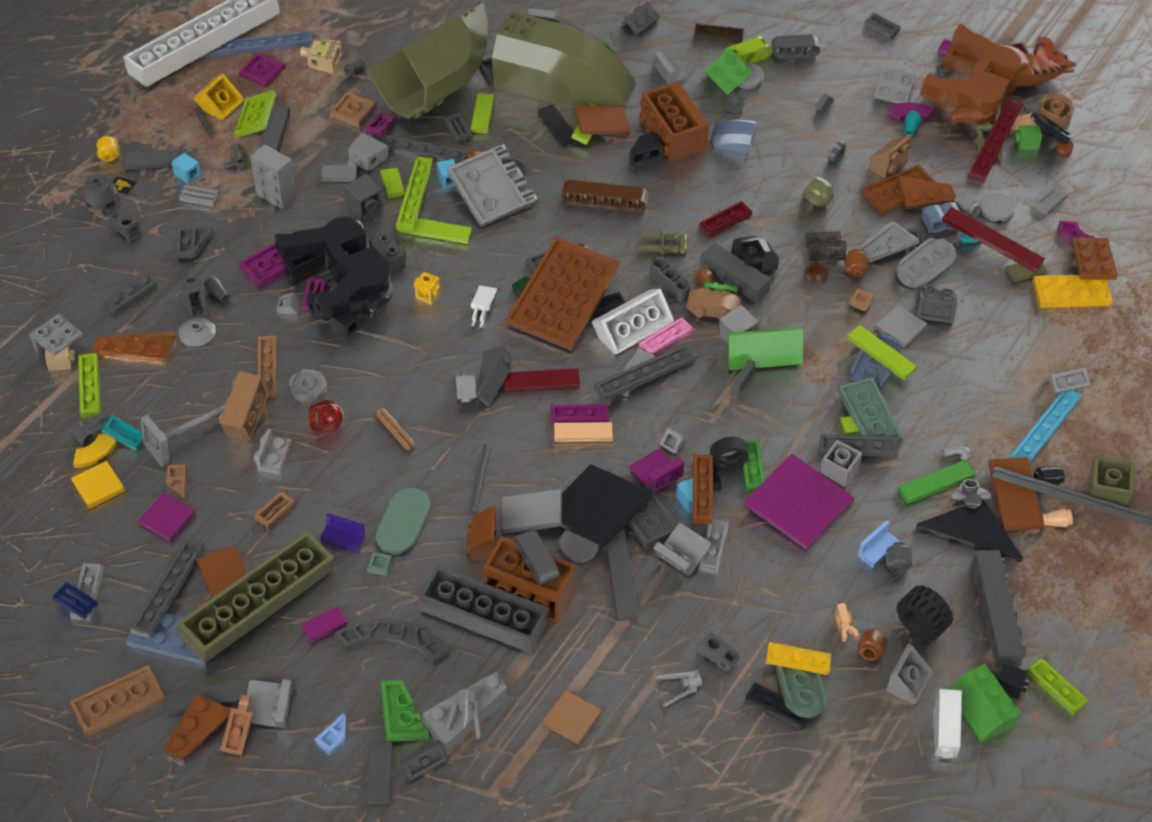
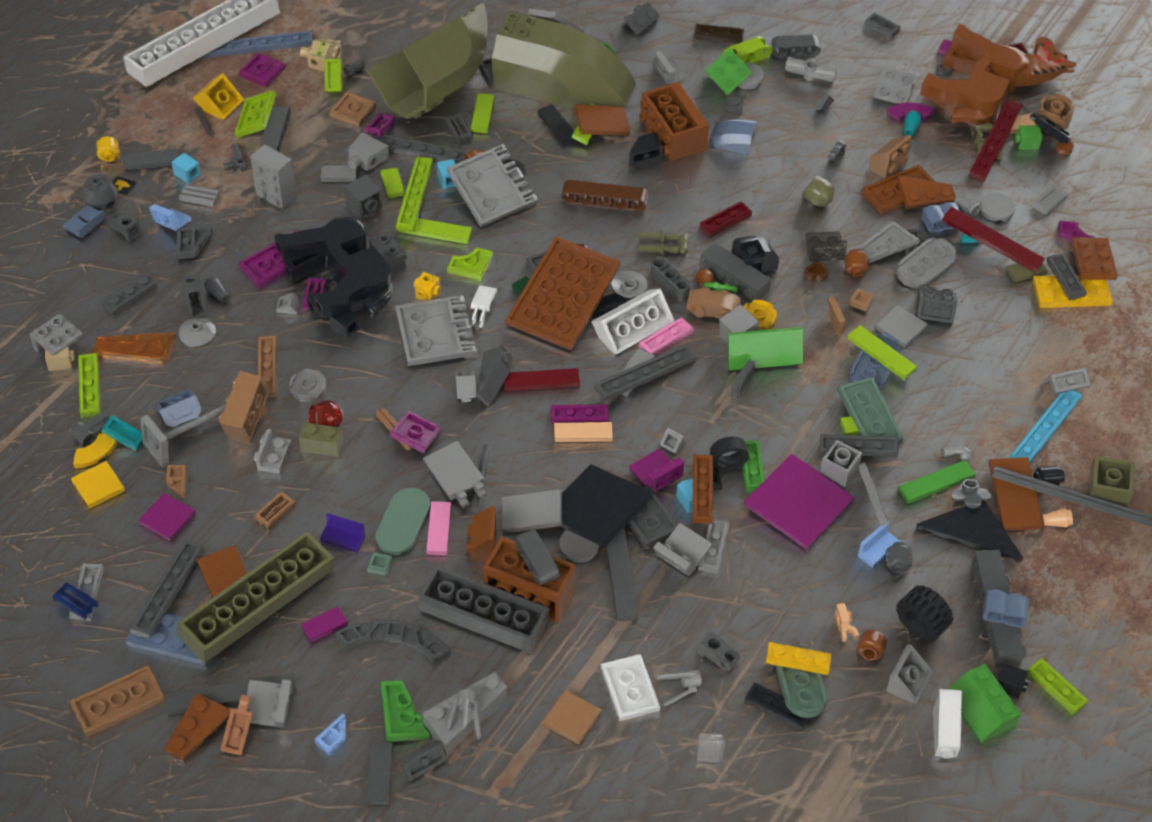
none -> sand blue piece [63,204,106,238]
none -> light blue panel [149,204,191,231]
none -> sand blue slope [155,388,202,428]
none -> olive brick [299,422,343,457]
none -> lime tile [324,59,342,93]
none -> magenta tile [389,411,442,453]
none -> light grey hinge [395,296,478,366]
none -> light grey tile [423,441,487,508]
none -> bright pink tile [427,501,451,556]
none -> lime tile [447,247,493,281]
none -> white tile [600,654,660,721]
none -> light grey dish [611,271,648,298]
none -> clear piece [697,733,725,765]
none -> yellow tile [743,300,777,330]
none -> light grey piece [785,57,837,82]
none -> medium nougat tile [828,296,846,334]
none -> light grey tile [858,463,888,526]
none -> sand blue brick [982,589,1029,627]
none -> dark grey tile [1046,253,1087,300]

